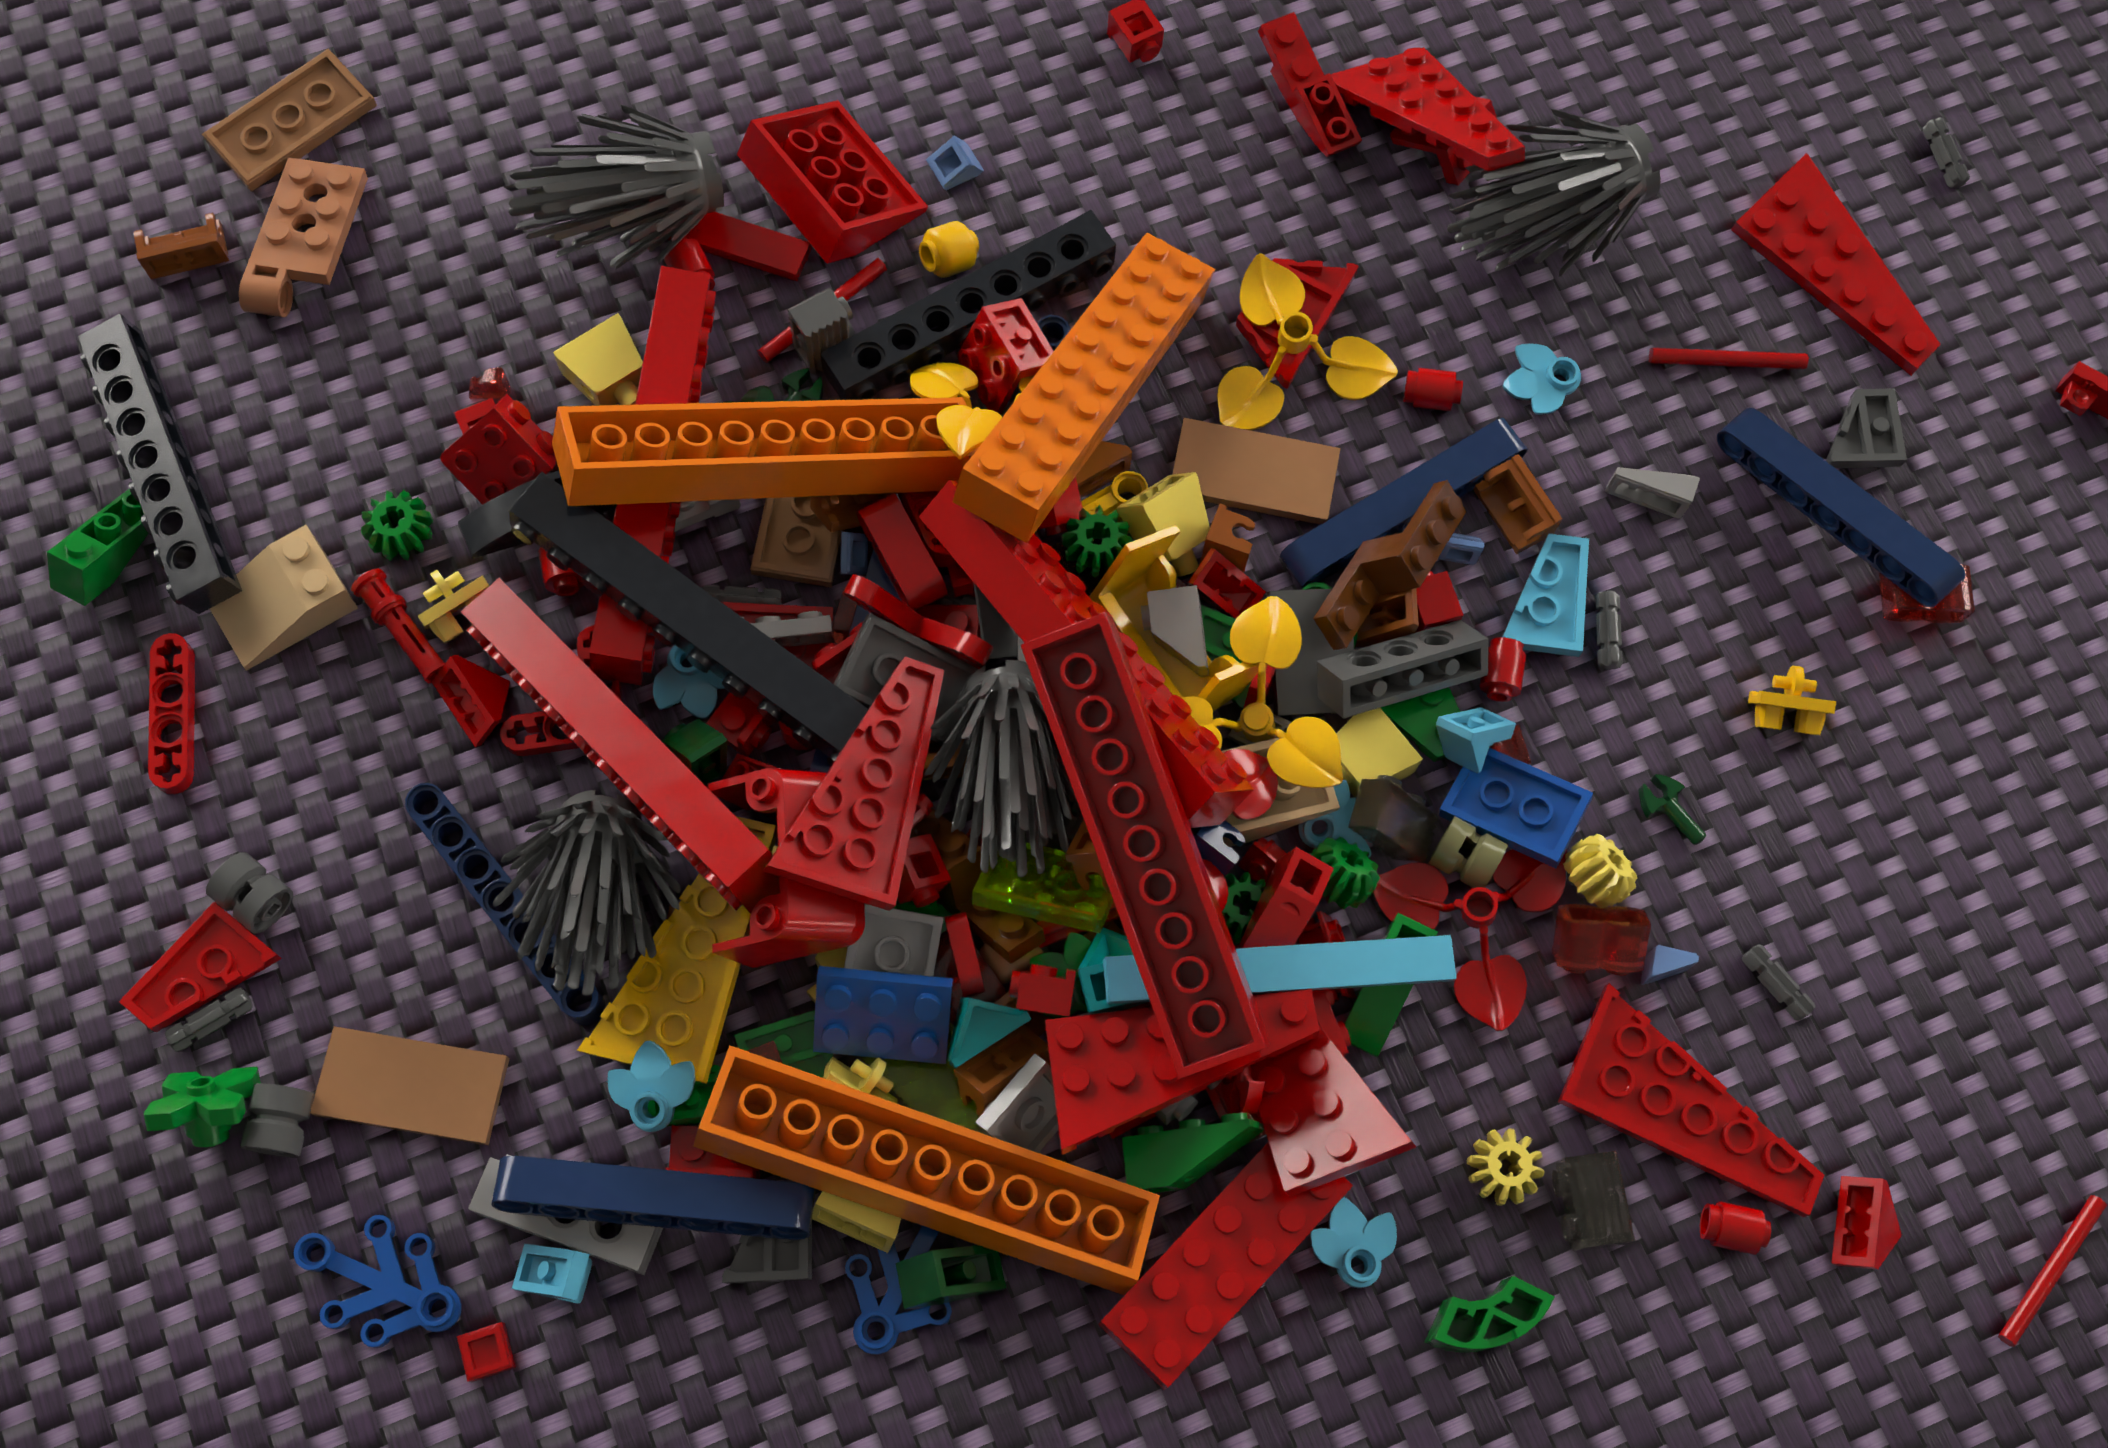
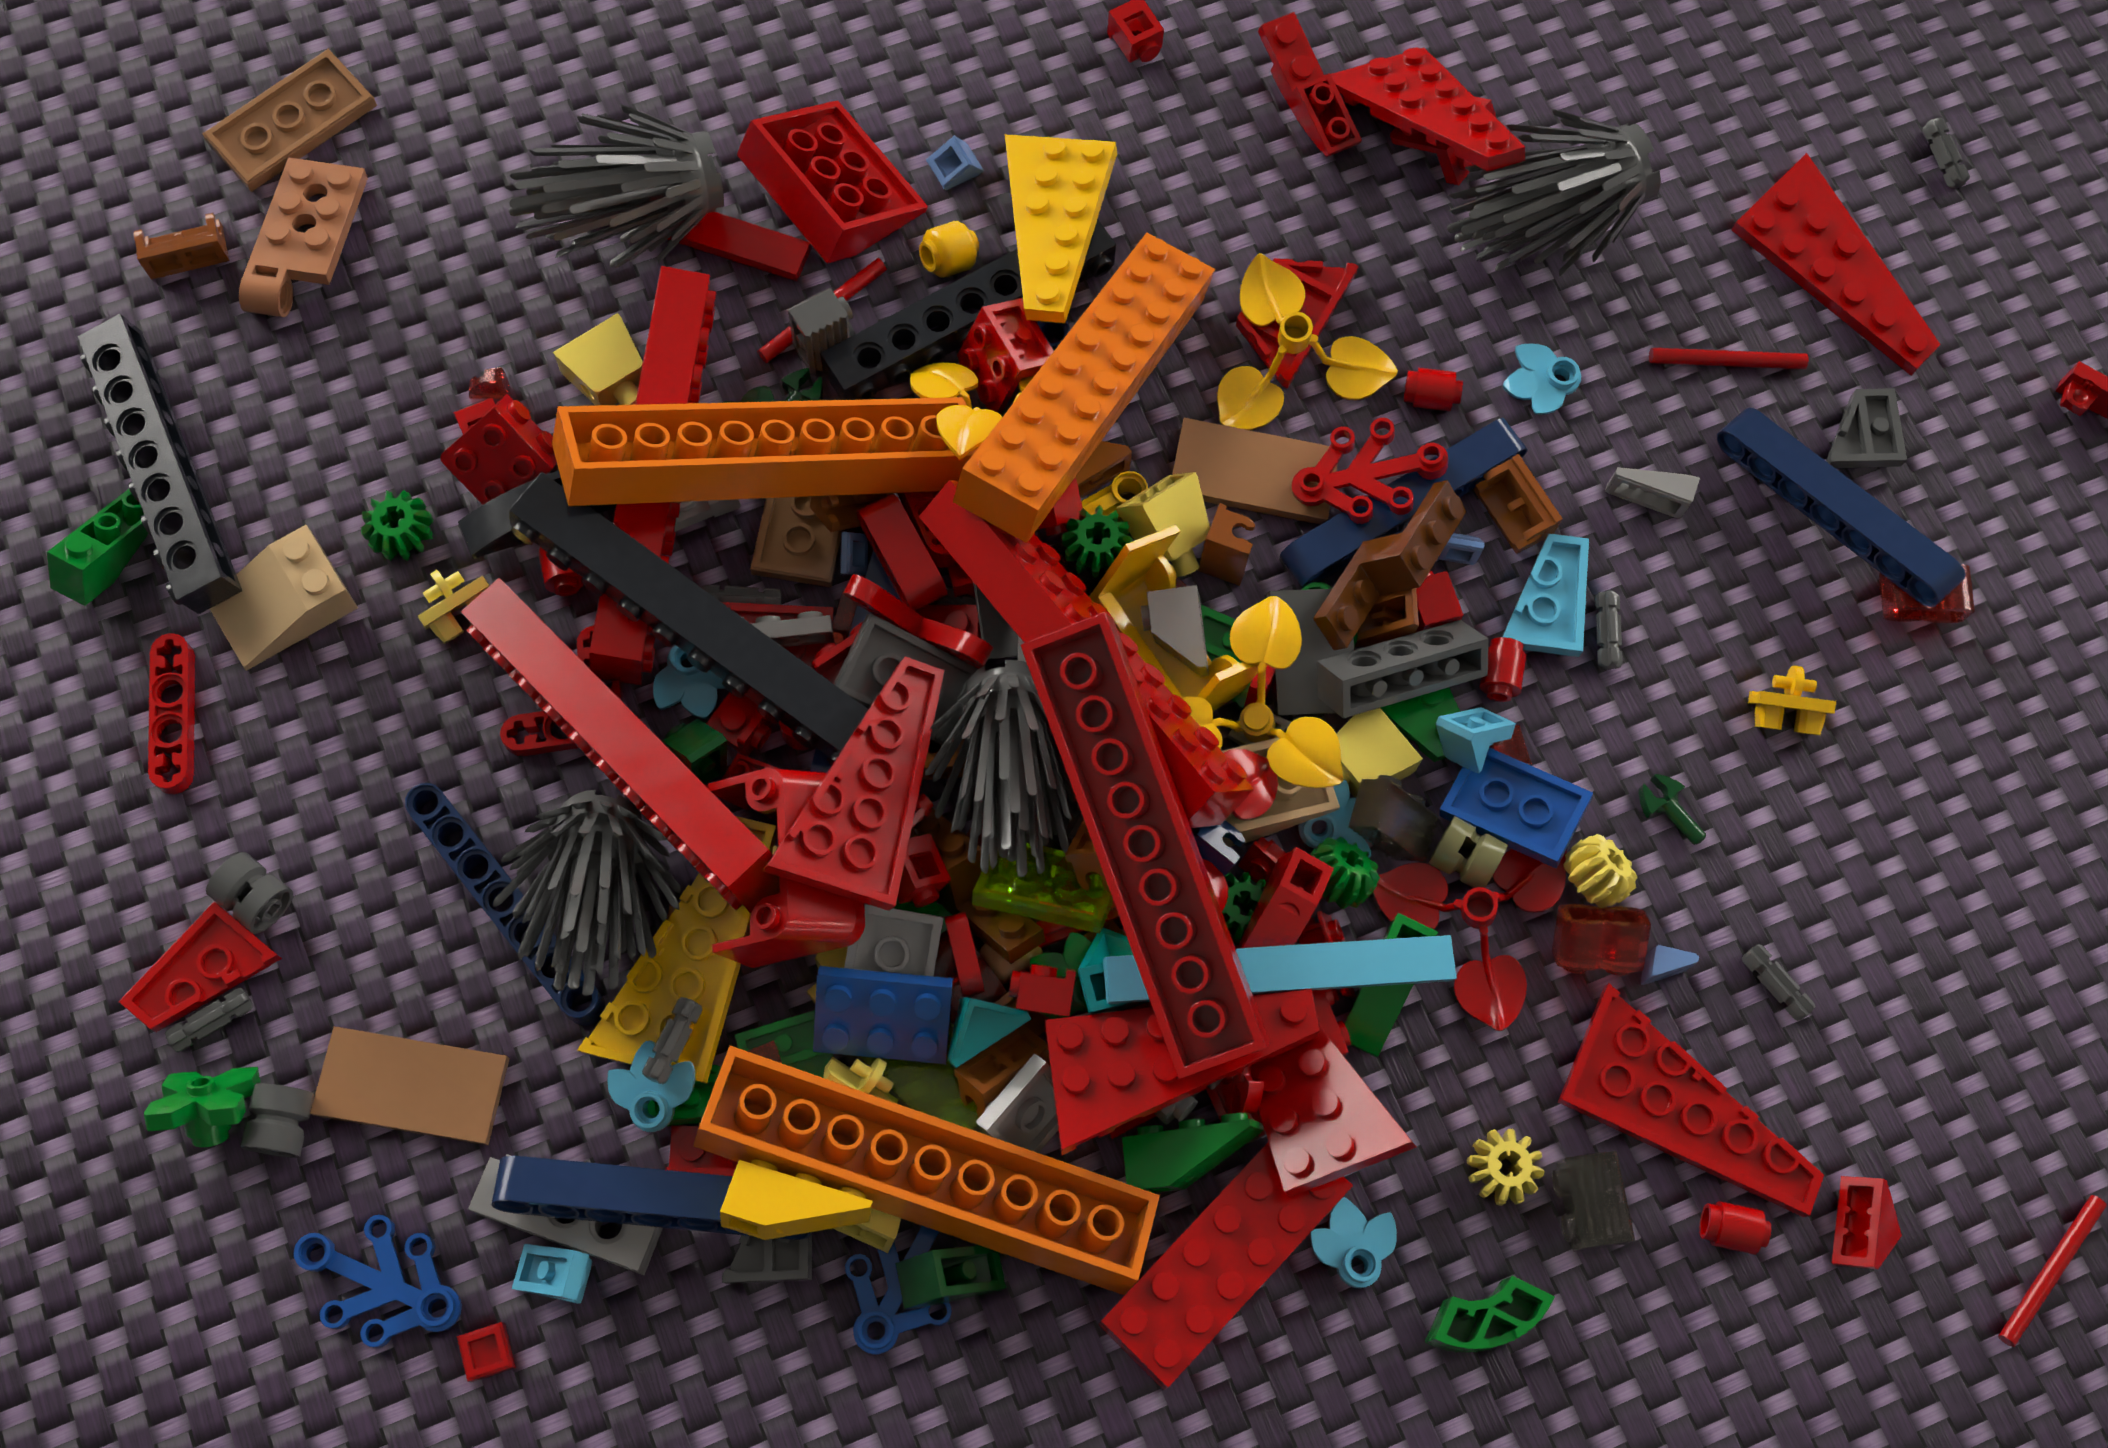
red pin [351,568,445,683] -> none
red slope [432,655,510,747] -> none
red brick [664,237,715,290] -> none
red slope [1188,548,1266,619] -> none
none -> dark grey axle [642,997,702,1084]
none -> yellow slope [720,1160,873,1240]
none -> yellow wing [1005,134,1117,323]
none -> red plant [1292,418,1448,524]

